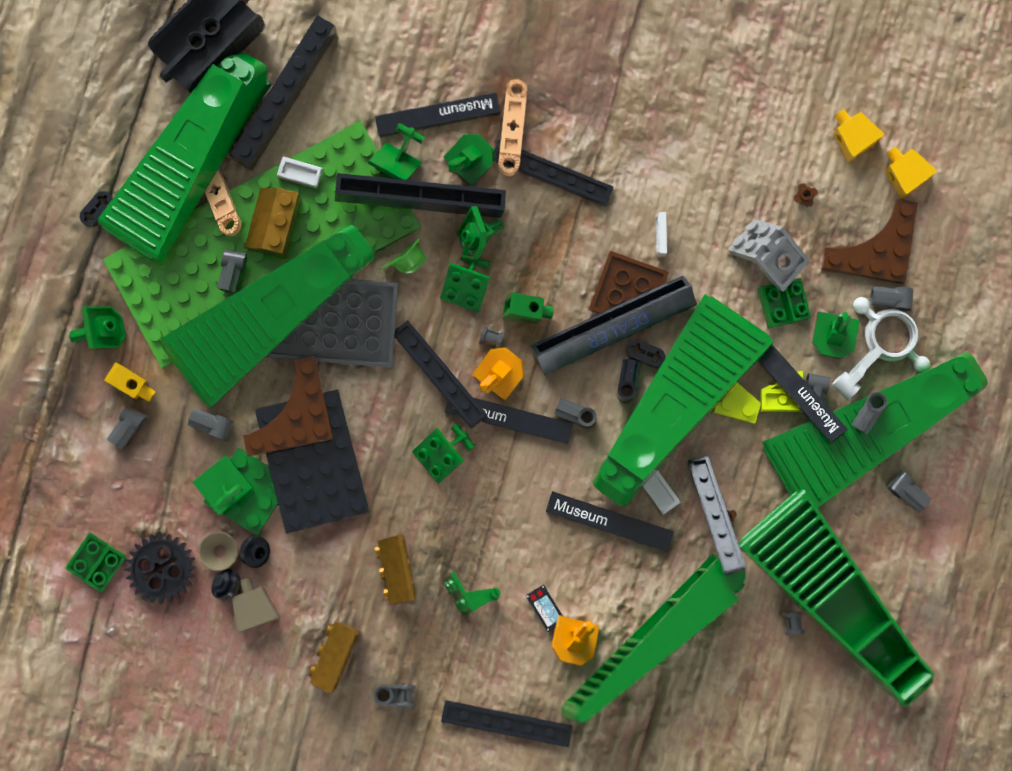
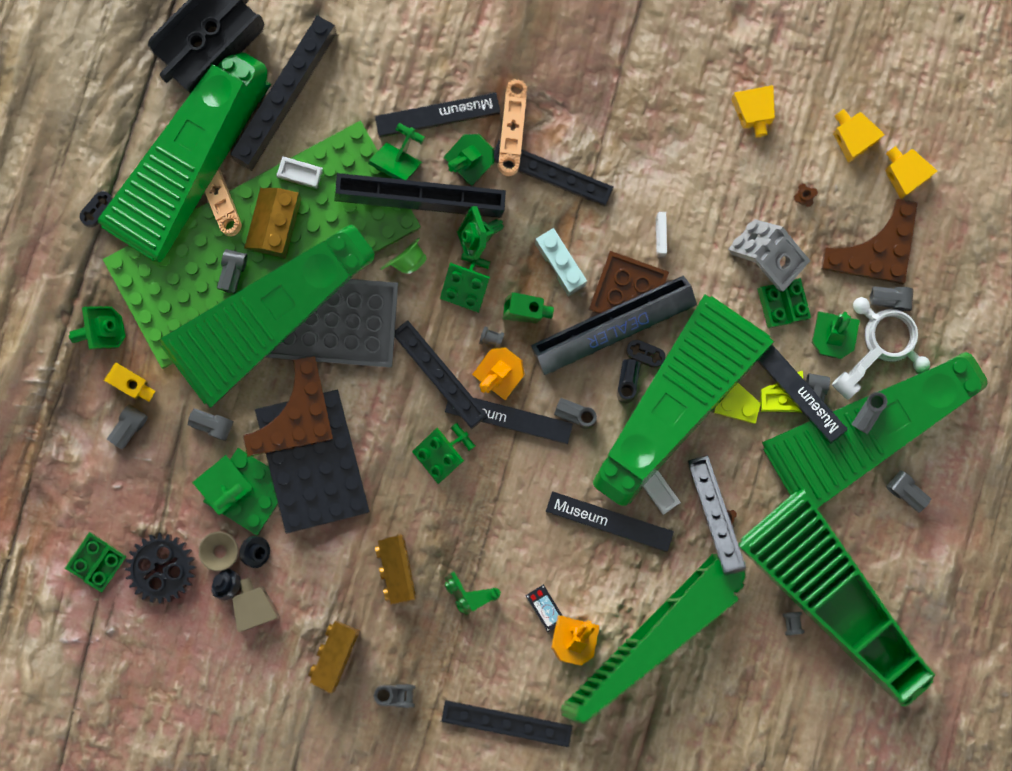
none -> light aqua arch [535,228,587,296]
none -> yellow torso [731,85,775,137]

